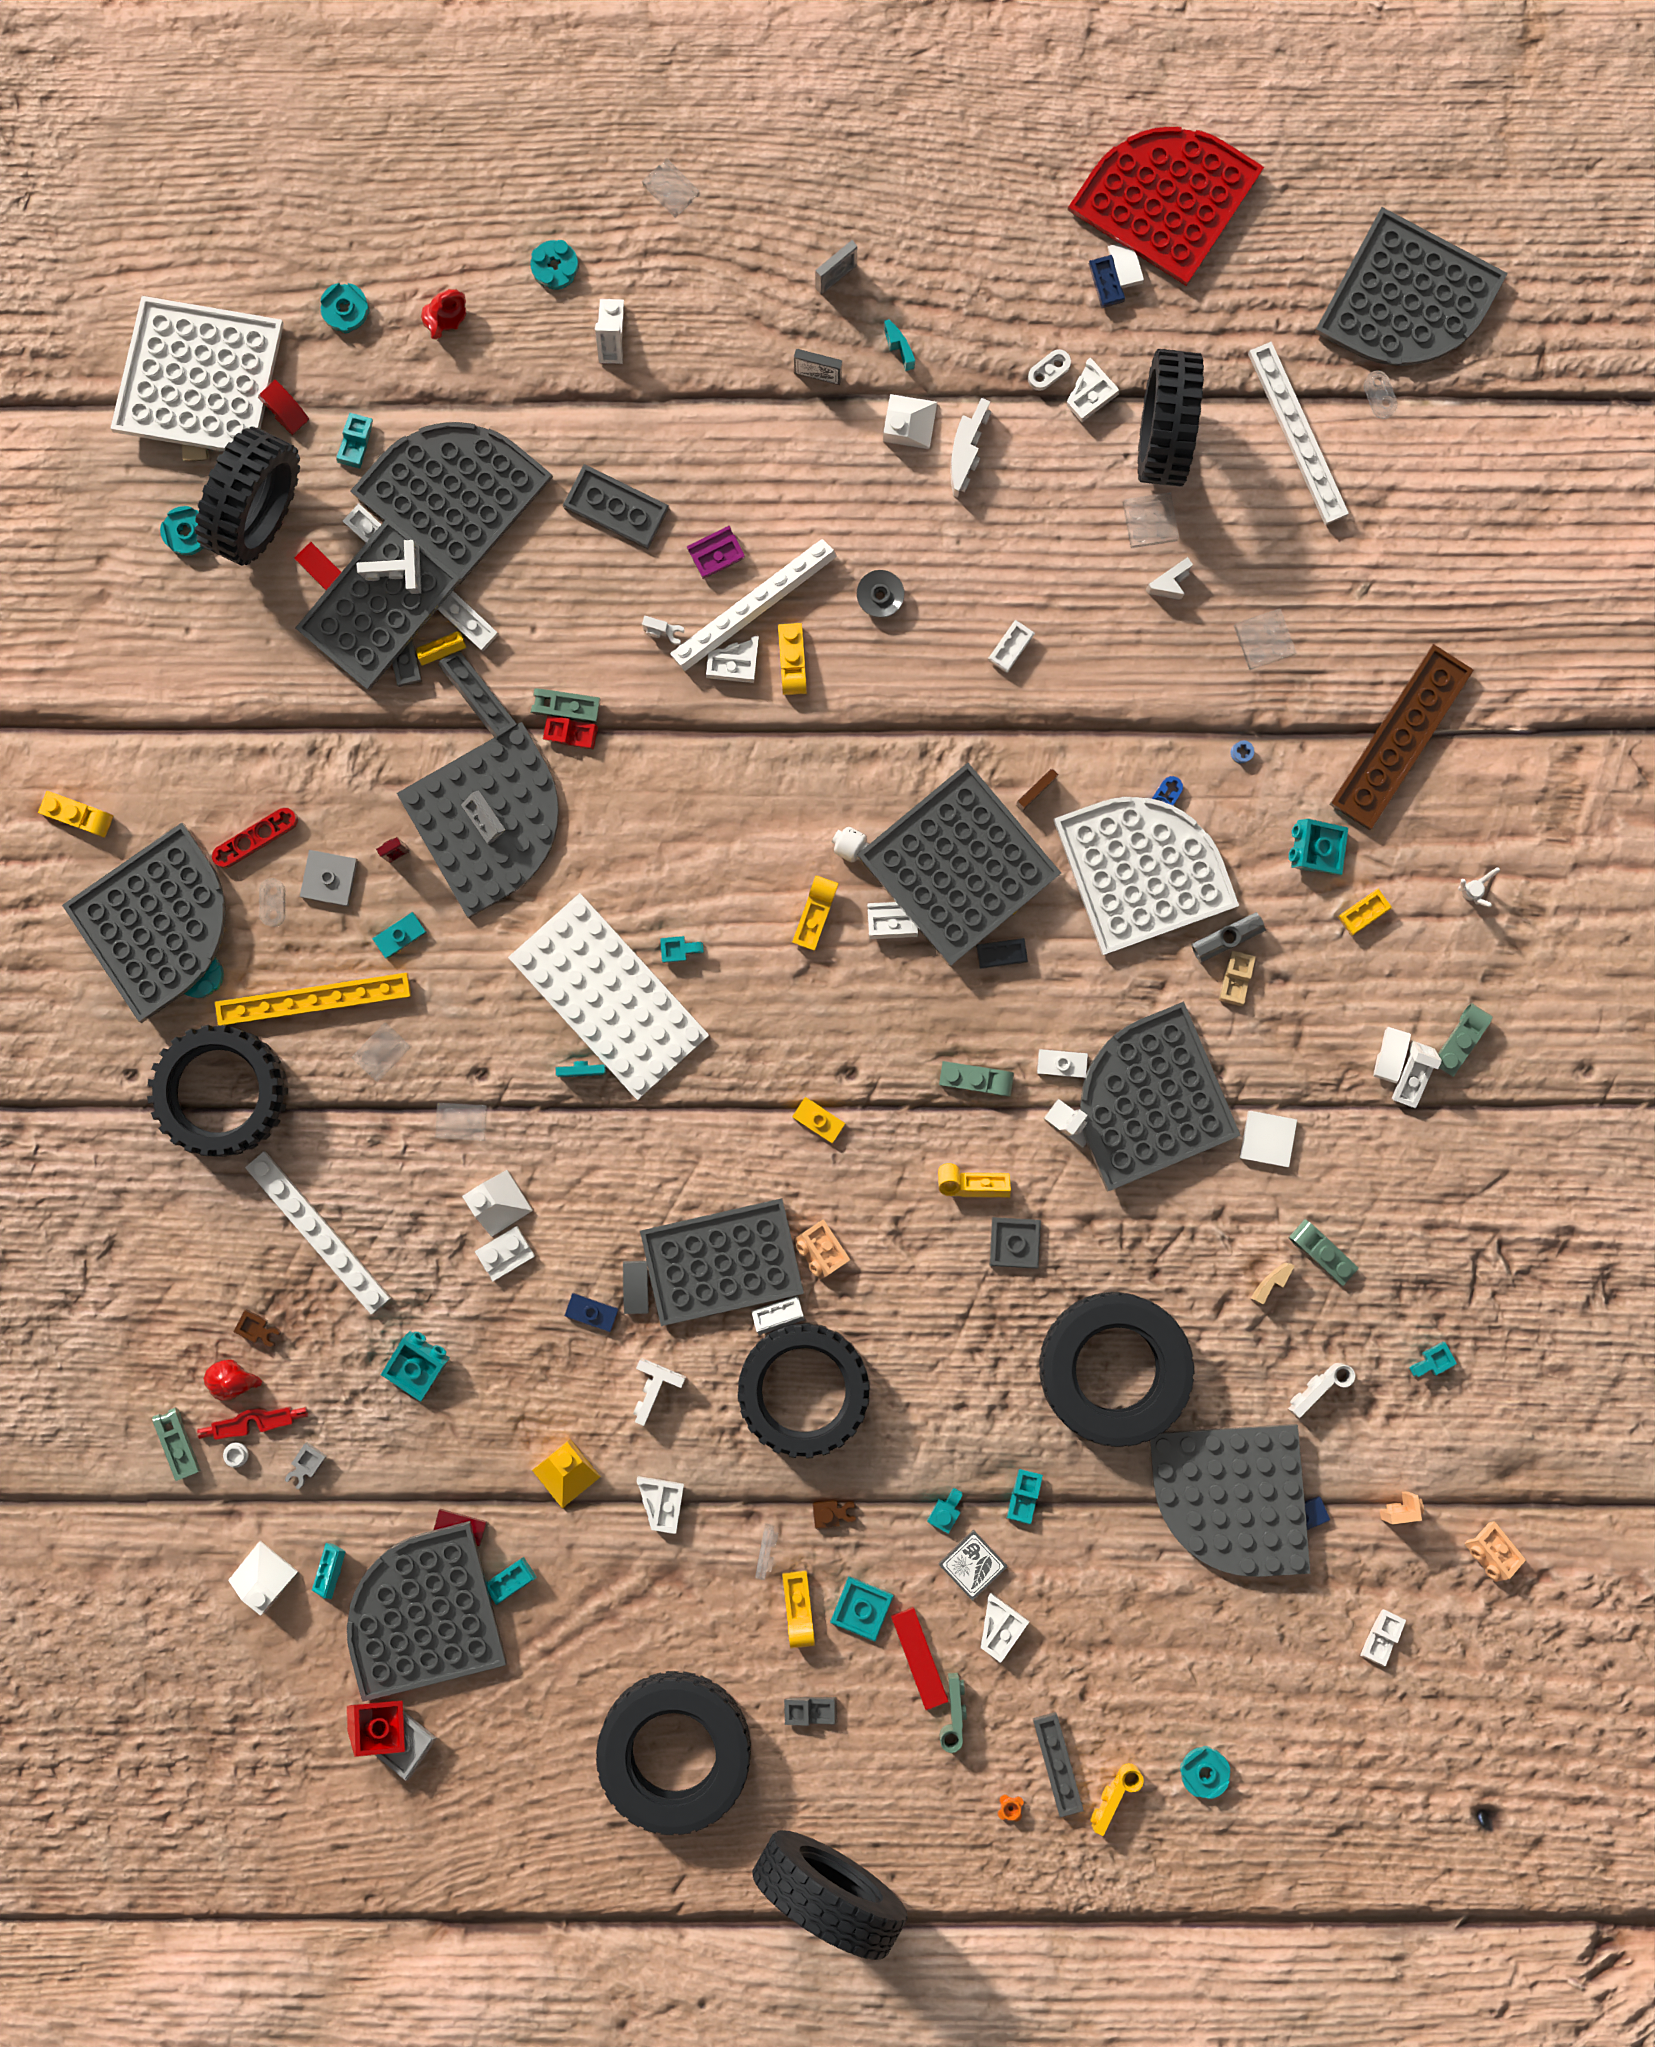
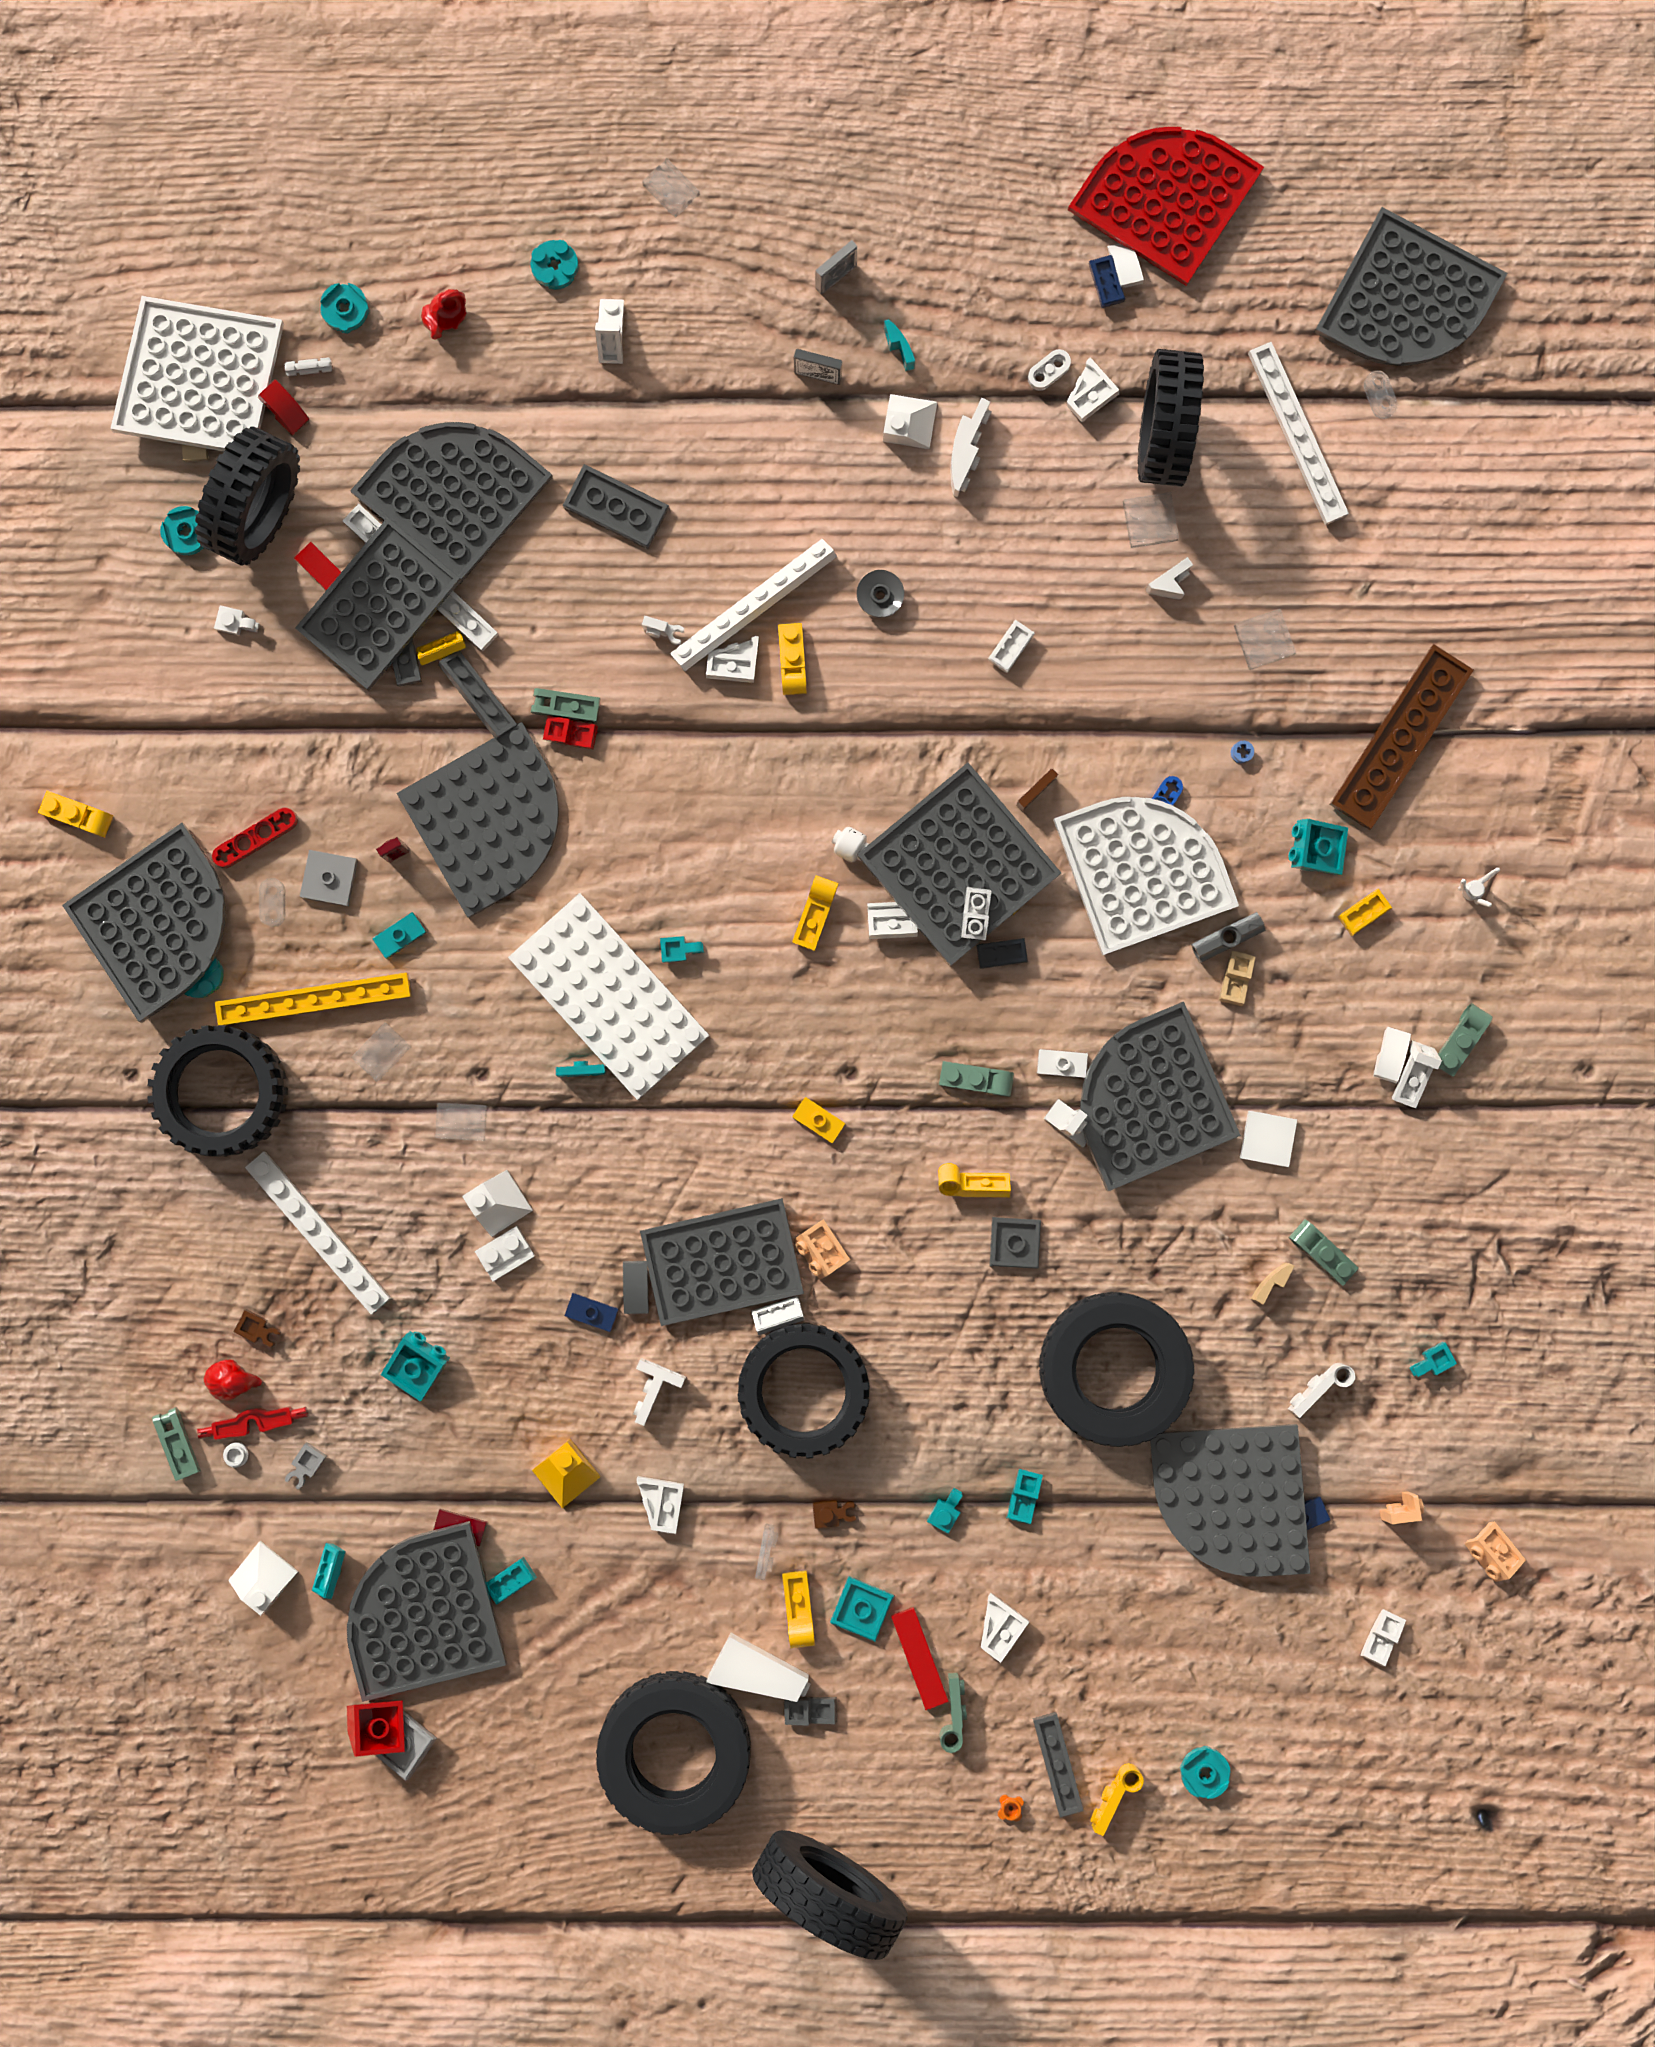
teal slope [336,413,373,469] -> none
white bracket [357,540,421,594] -> none
light grey plate [461,790,505,844] -> none
magenta plate [687,525,745,579] -> none
tile [938,1529,1008,1601] -> none
none -> white plate [214,606,260,636]
none -> white axle [285,357,333,376]
none -> white slope [707,1633,810,1702]
none -> white slope [961,887,991,940]

